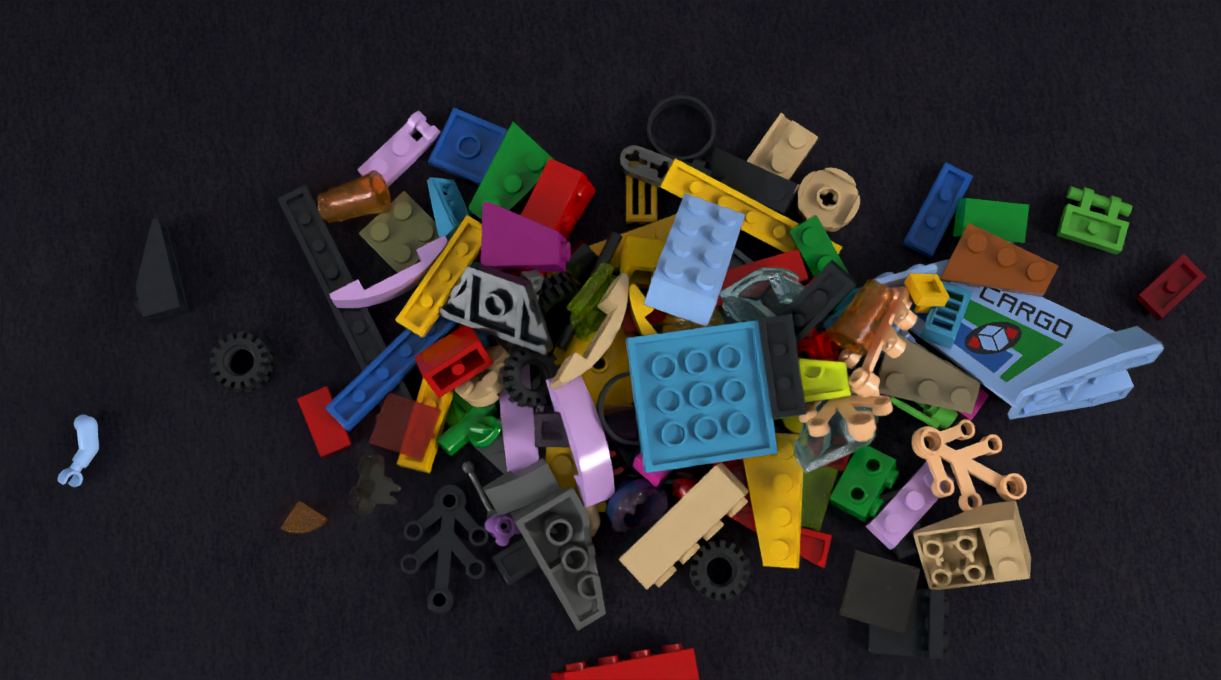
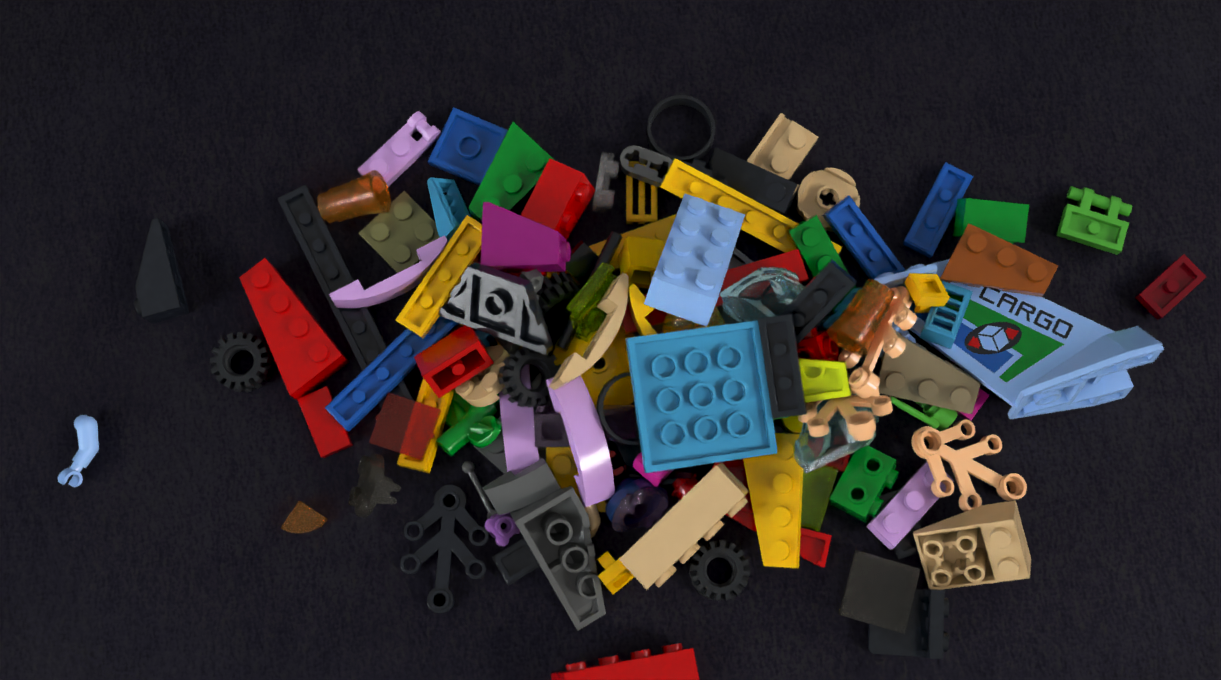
none -> red wedge [239,258,349,401]
none -> clear plate [592,152,620,214]
none -> yellow tile [597,551,635,595]
none -> blue tile [822,195,905,281]

